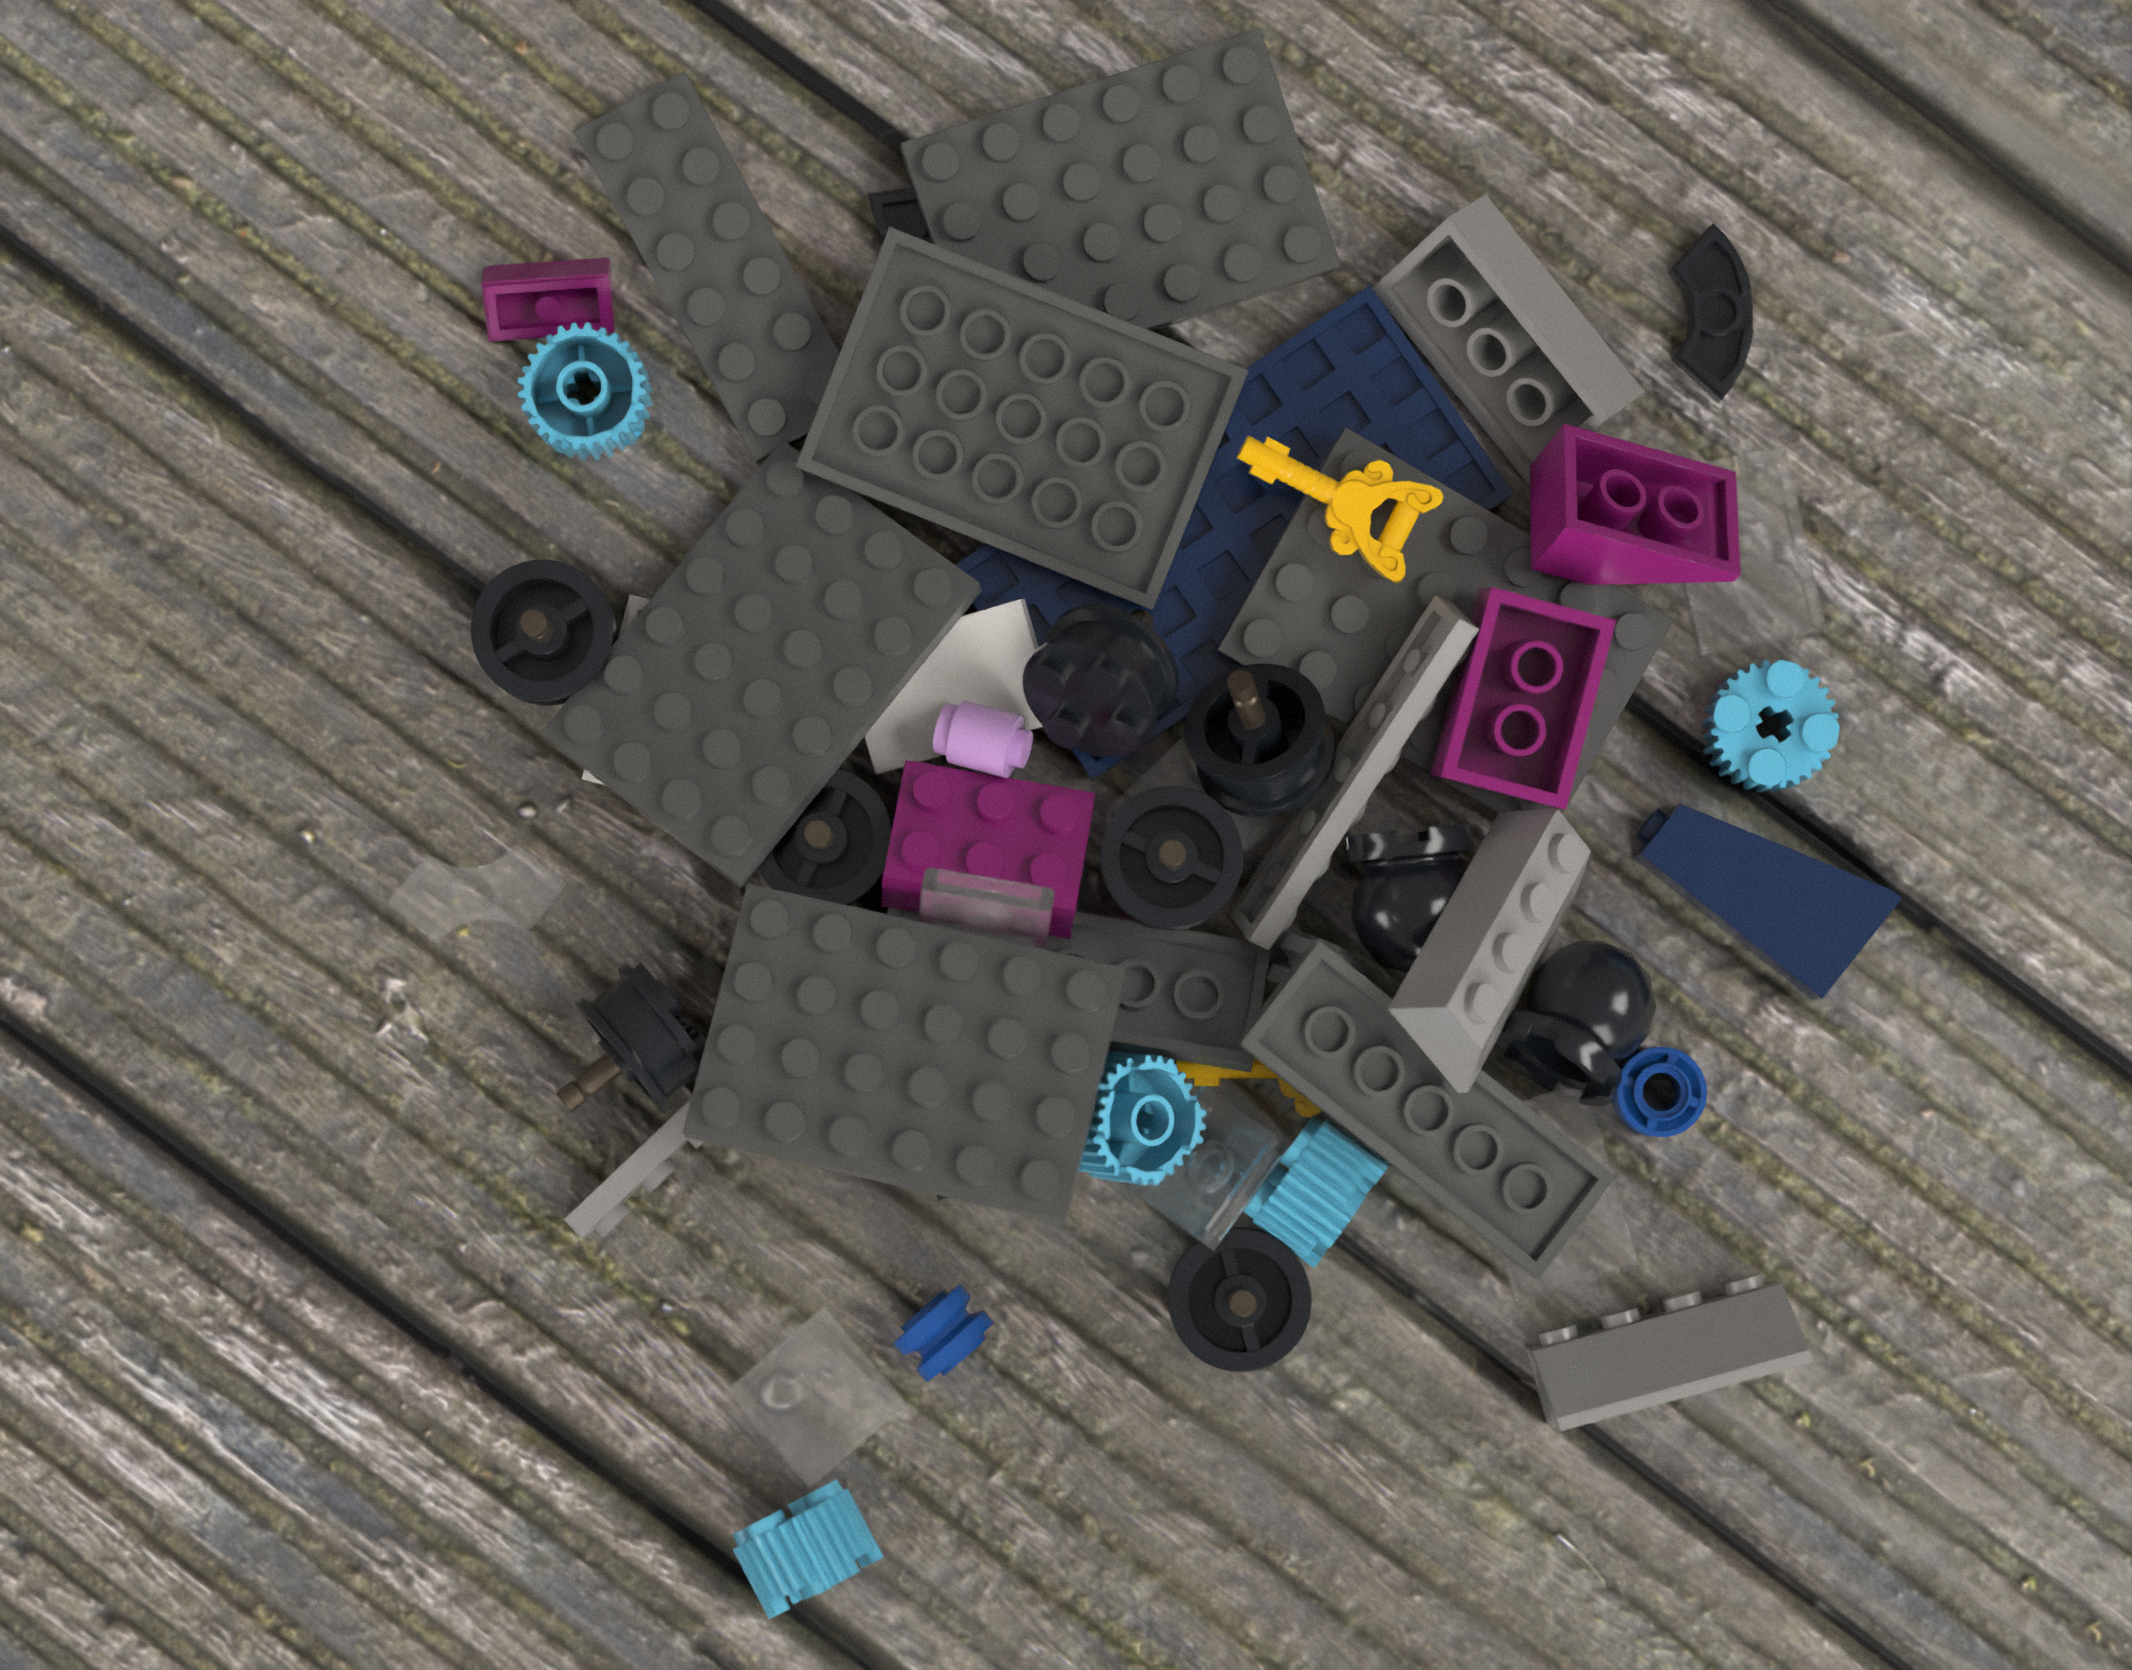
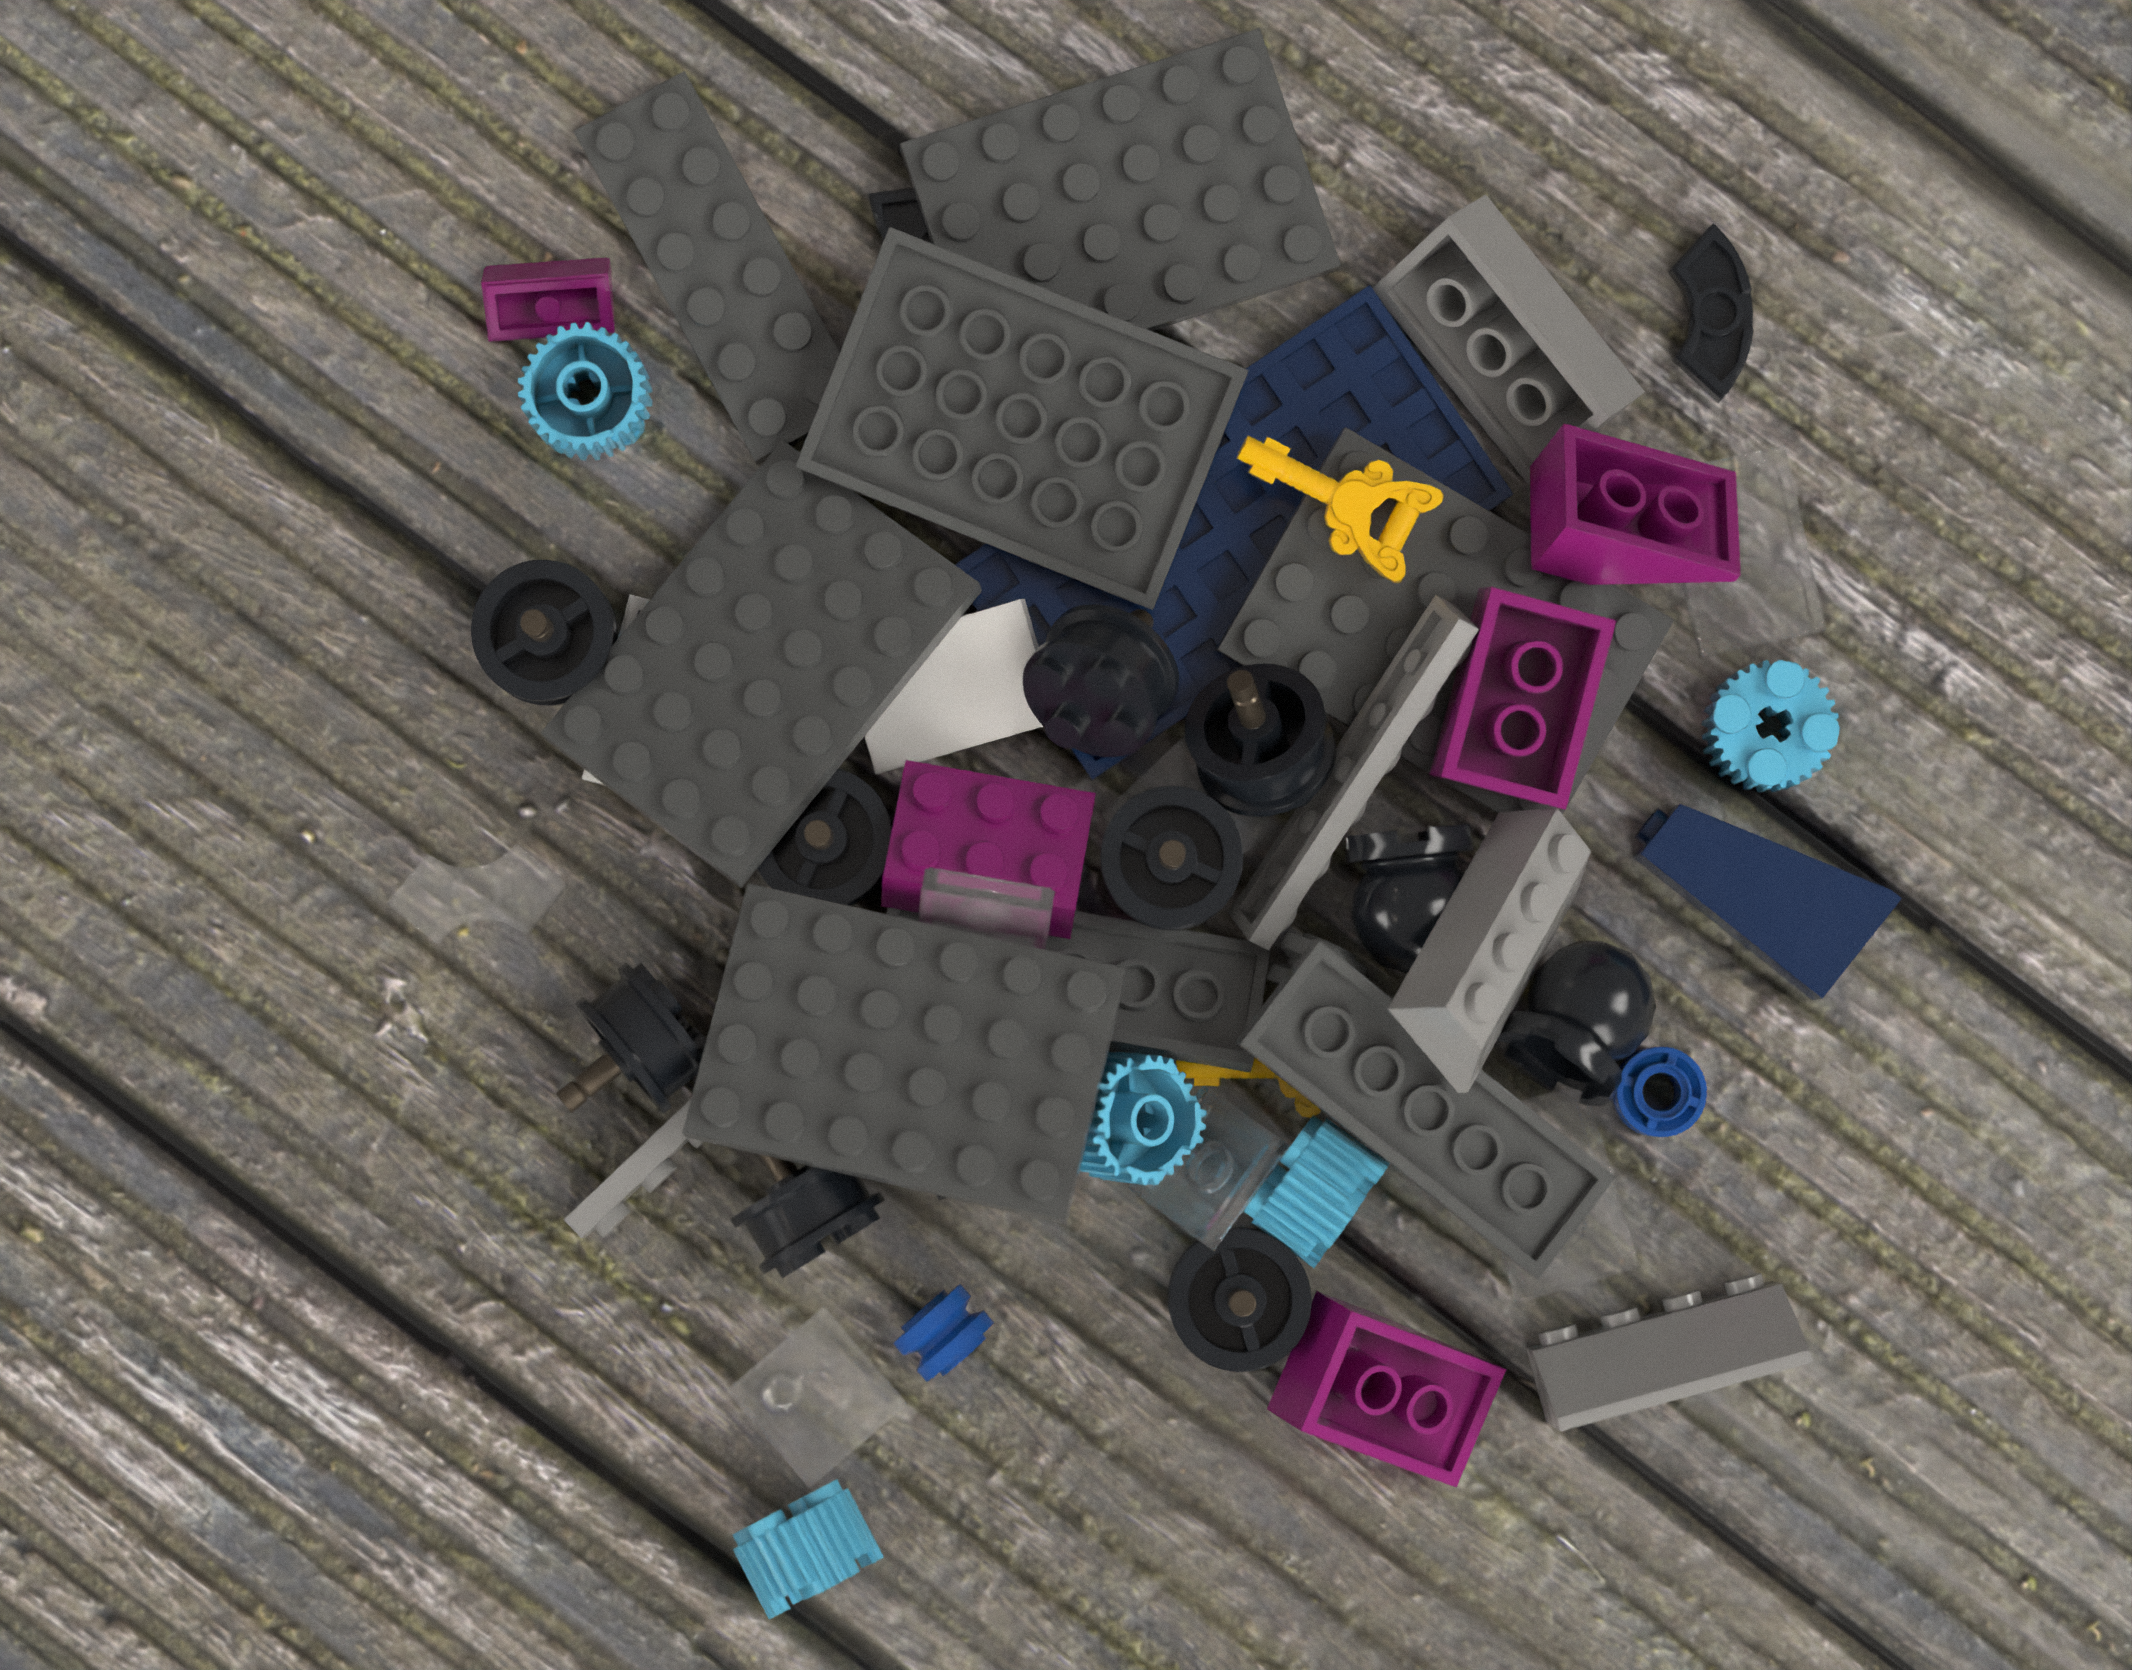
lavender brick [933,701,1033,778] -> none
none -> black wheel [730,1154,885,1278]
none -> magenta slope [1267,1291,1506,1488]

